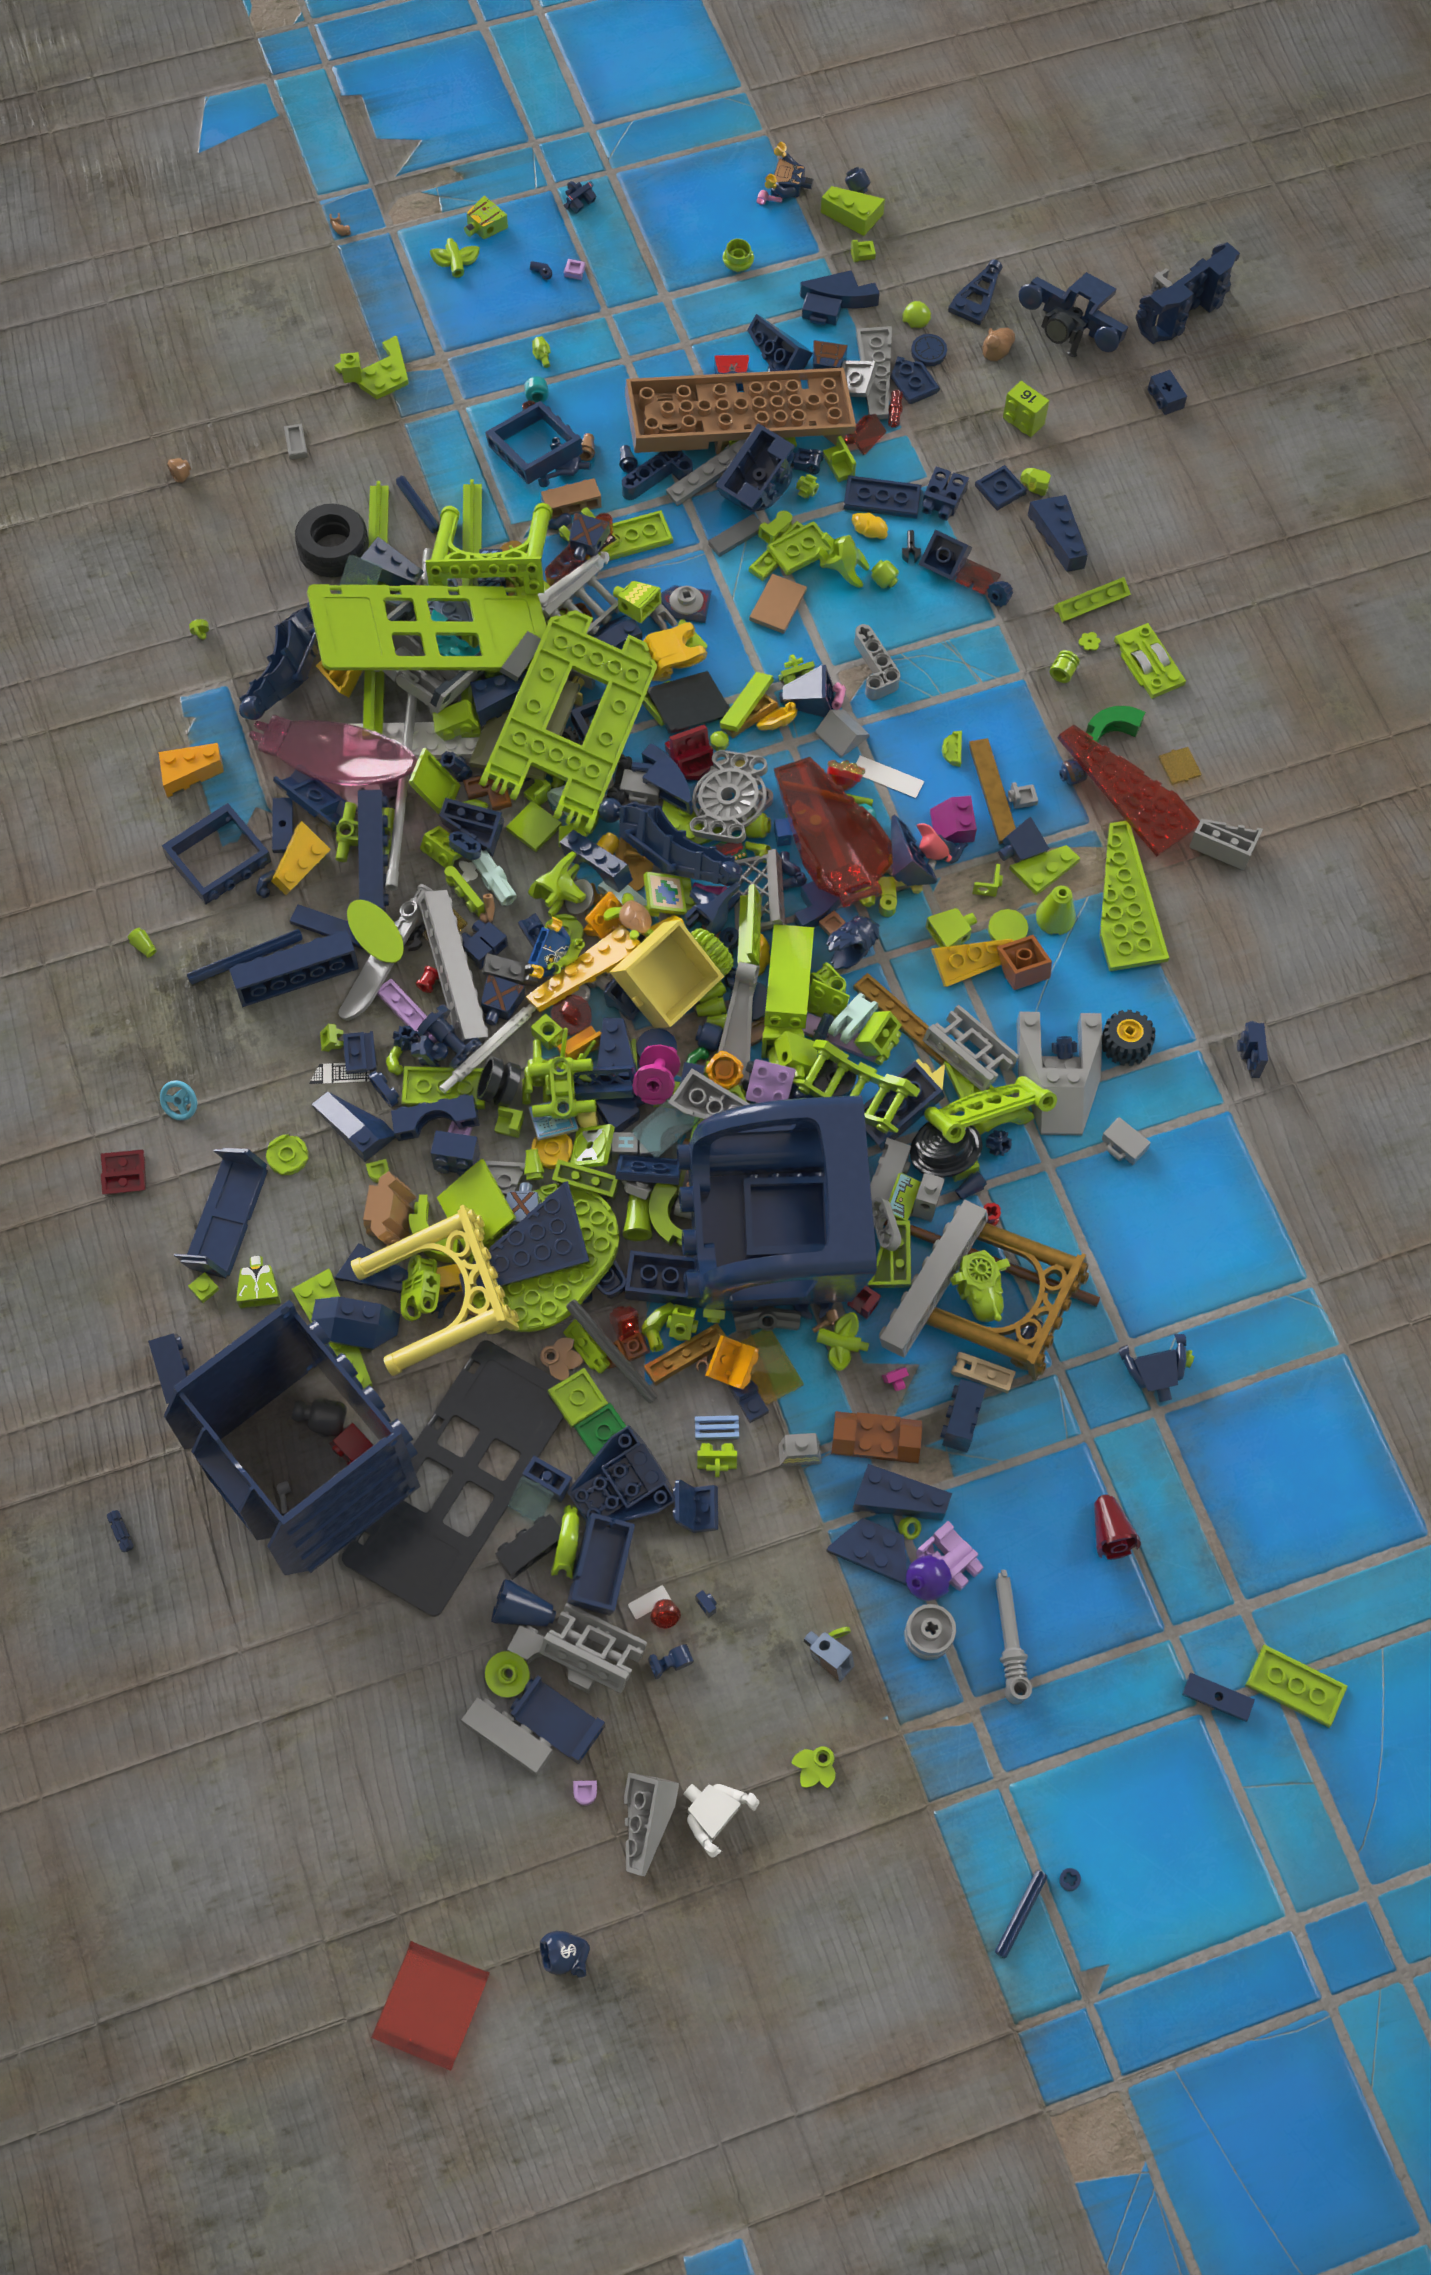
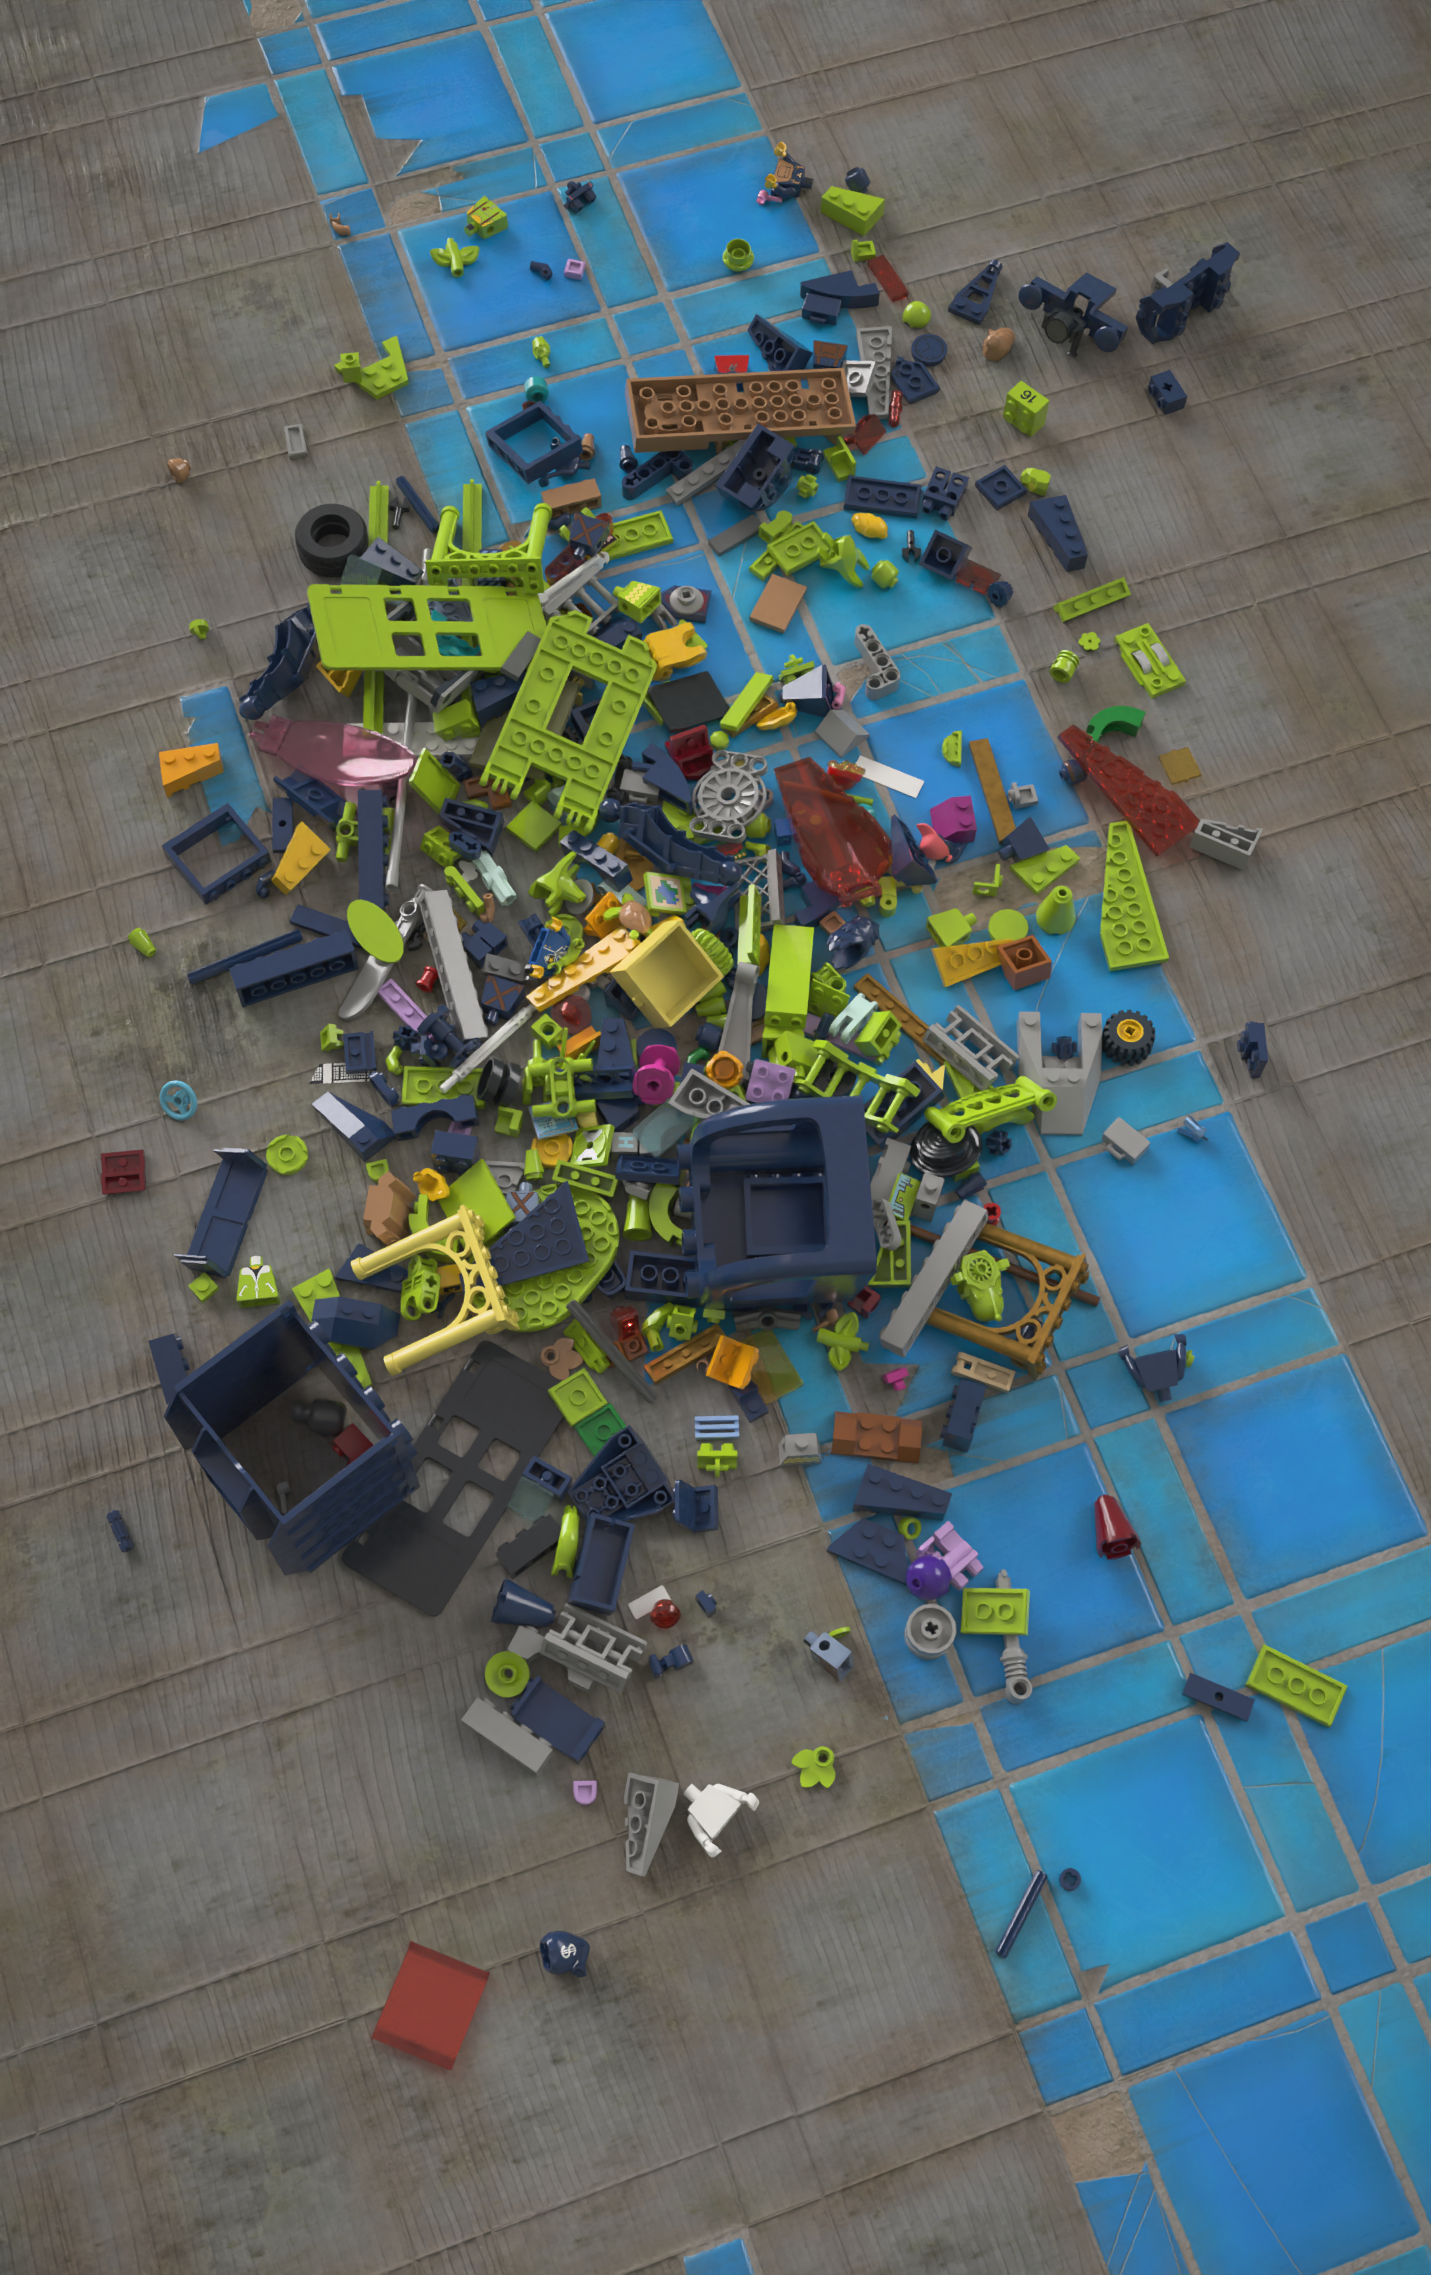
none -> black bar [390,496,410,529]
none -> yellow arm [413,1168,450,1201]
none -> clear red tile [868,254,909,302]
none -> lime tile [960,1588,1030,1636]
none -> flat silver piece [1177,1113,1208,1143]

